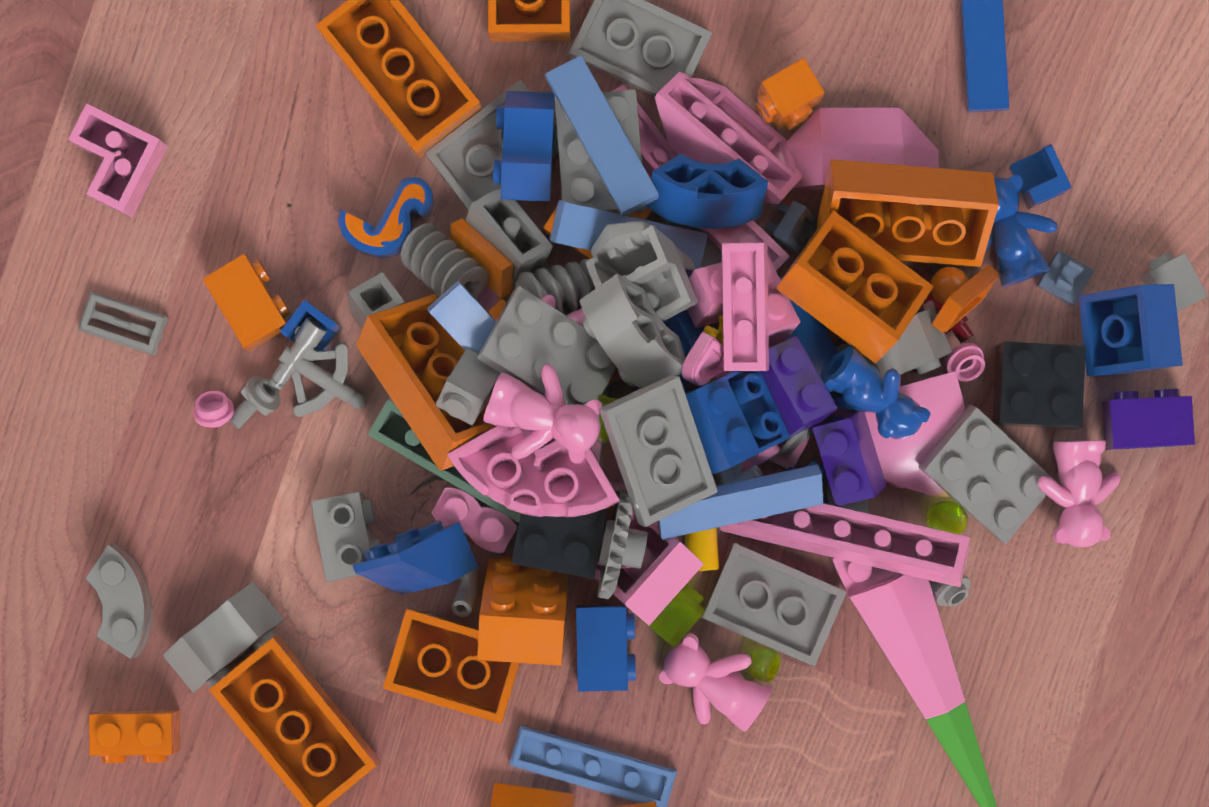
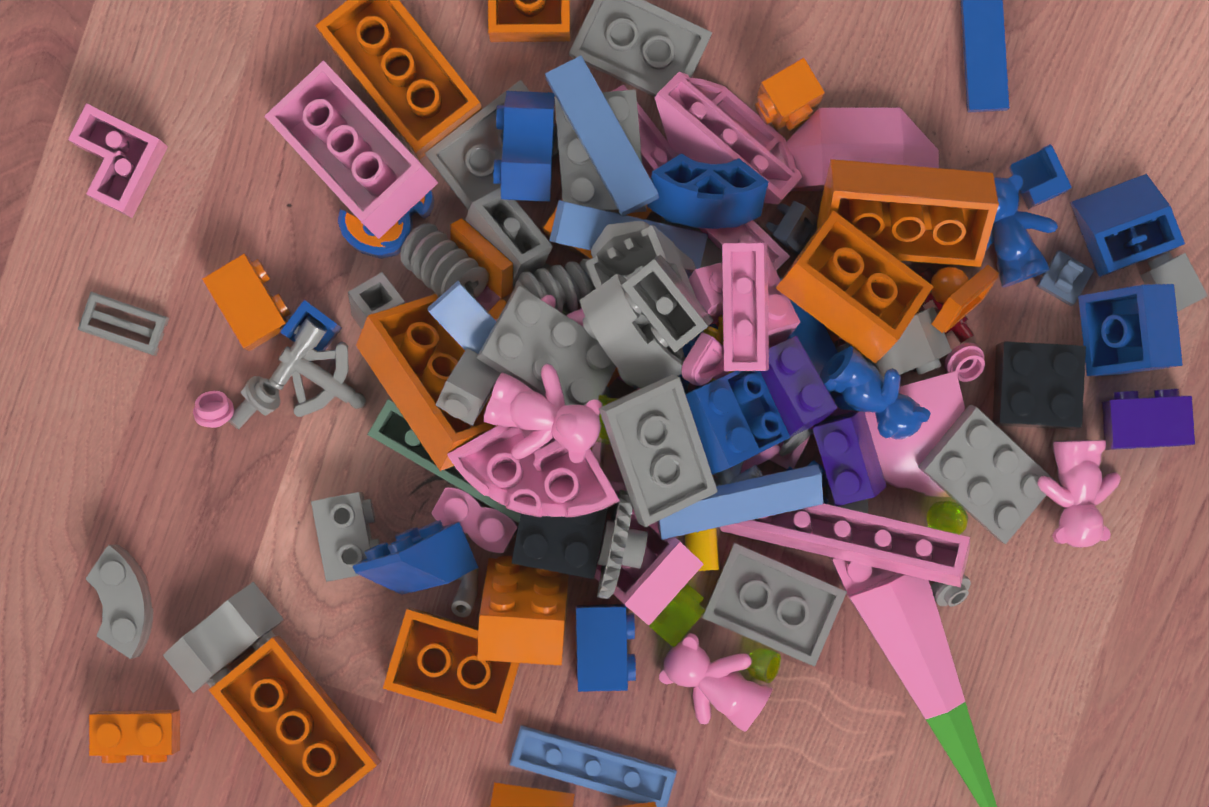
none -> bright pink brick [264,60,438,239]
none -> light grey brick [621,254,713,353]
none -> blue slope [1070,174,1185,278]

